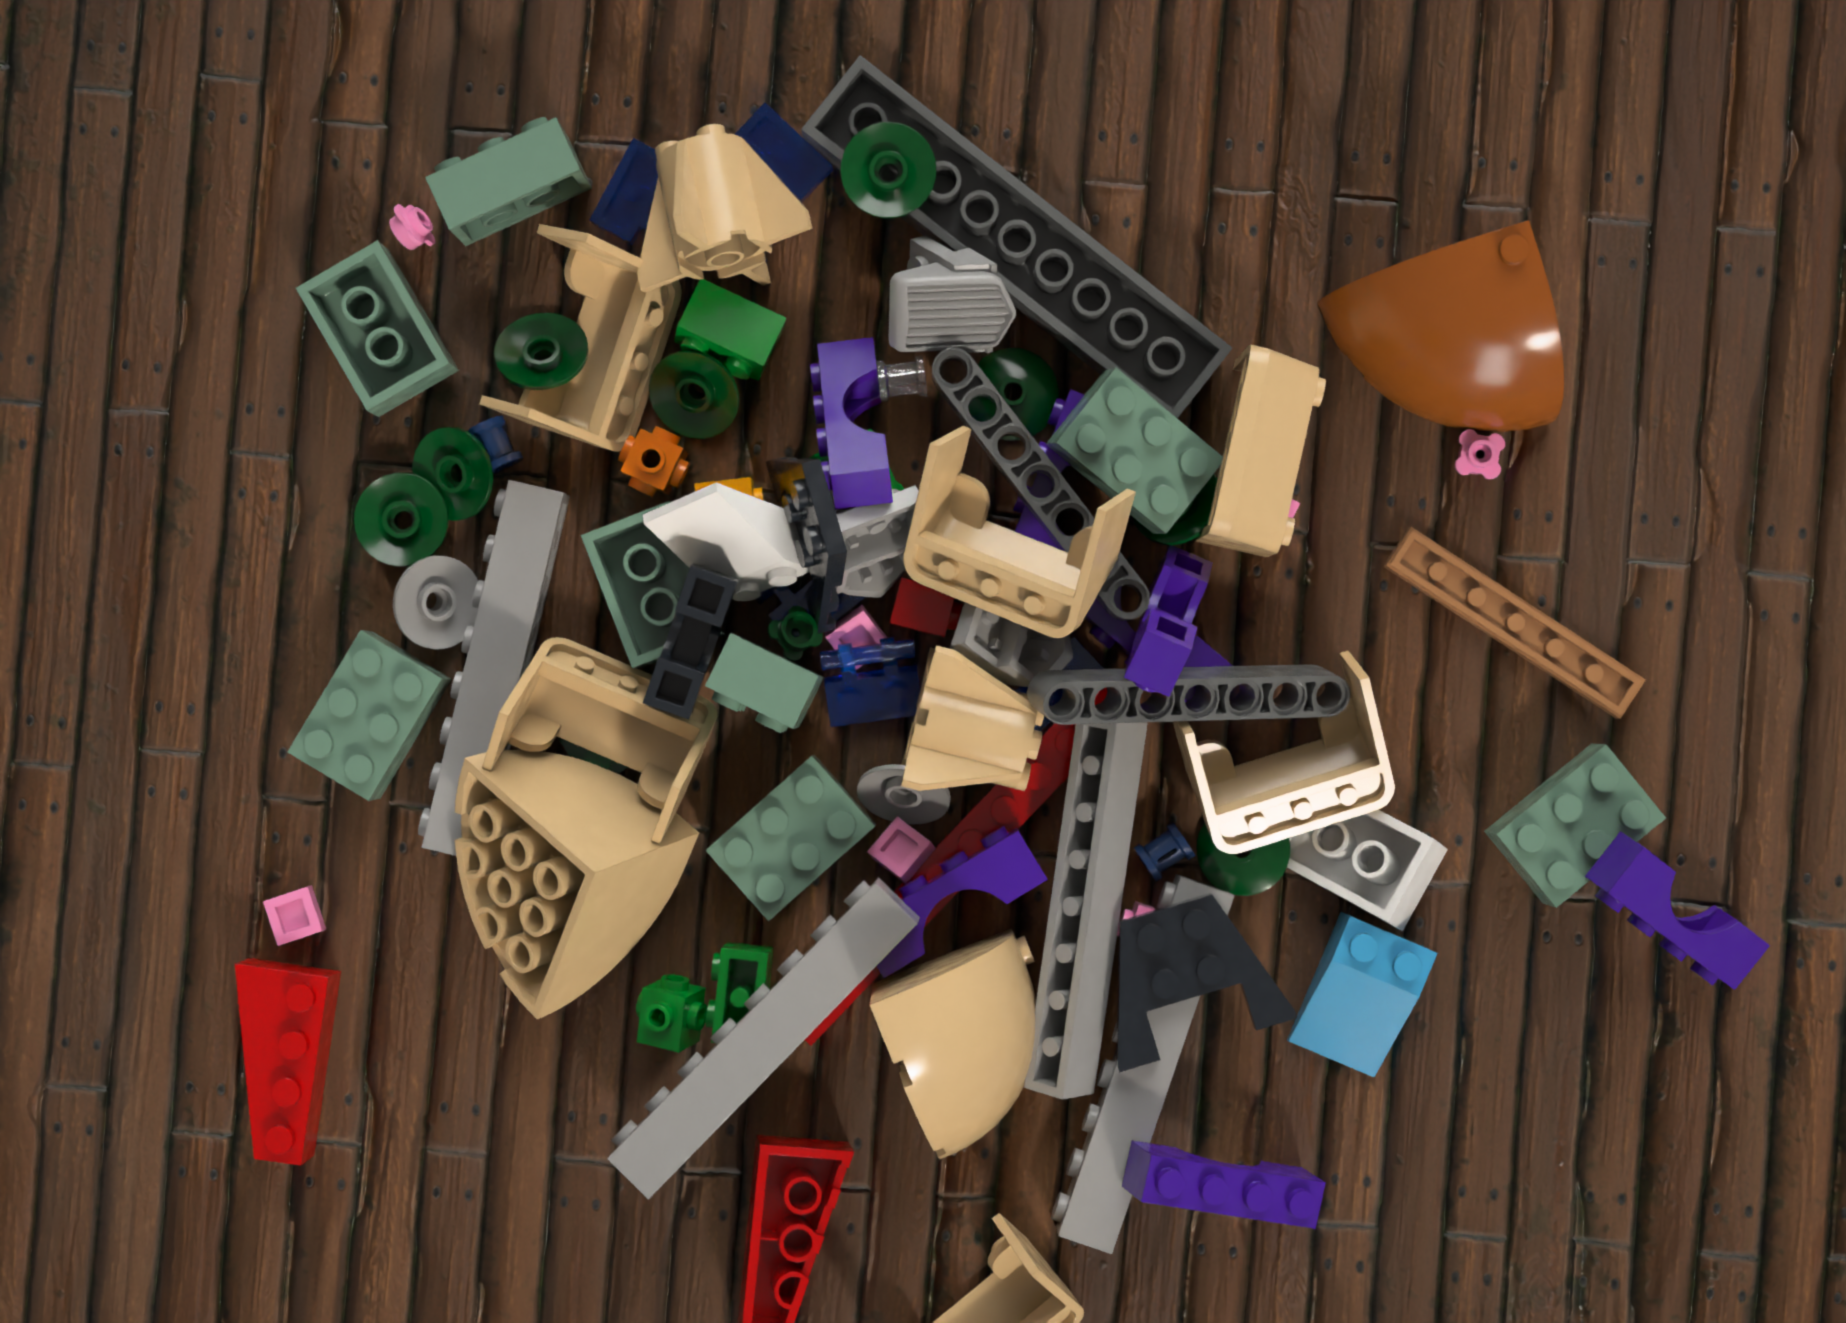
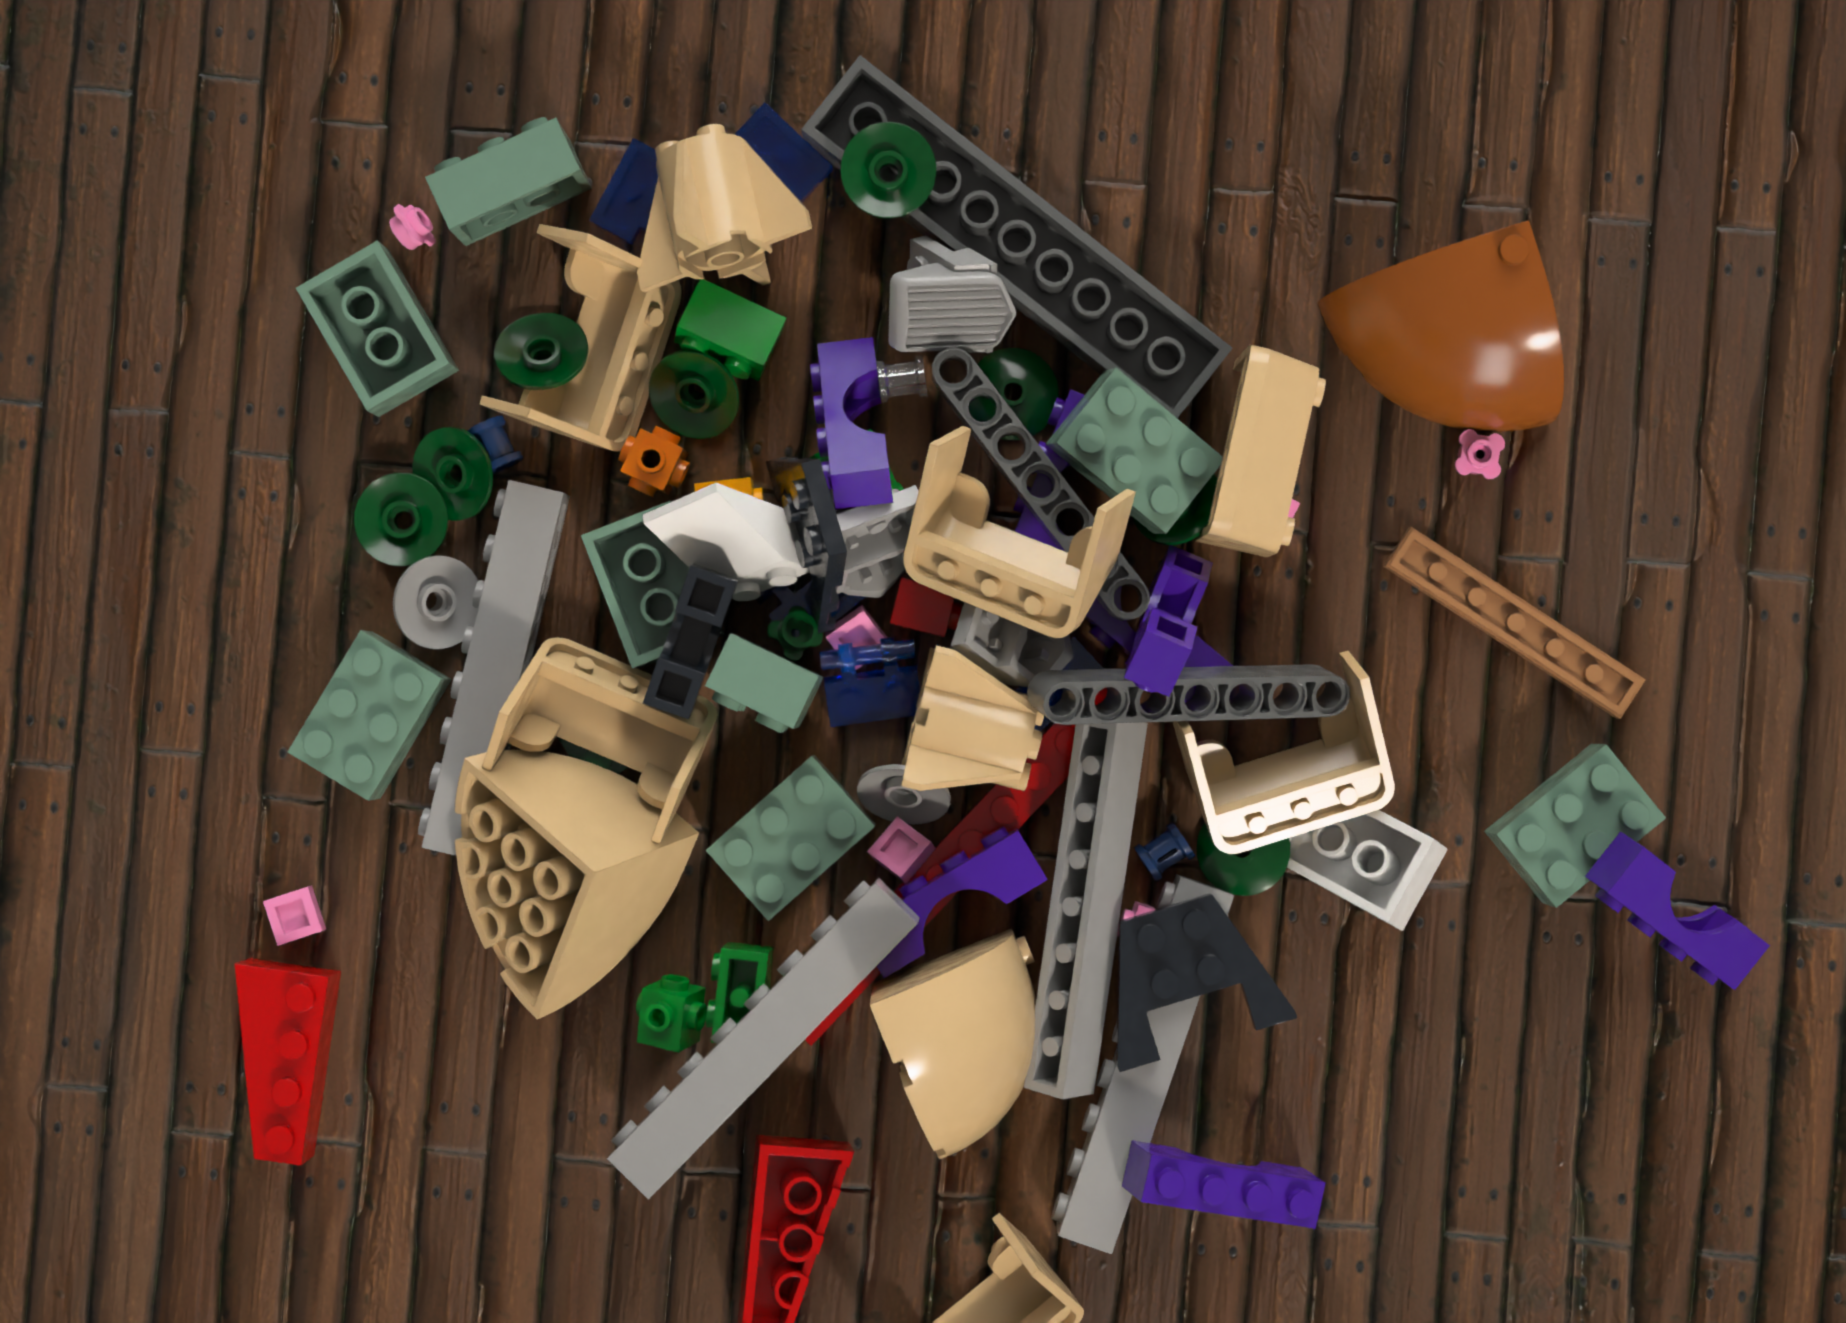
dark azure slope [1287,912,1438,1077] -> none

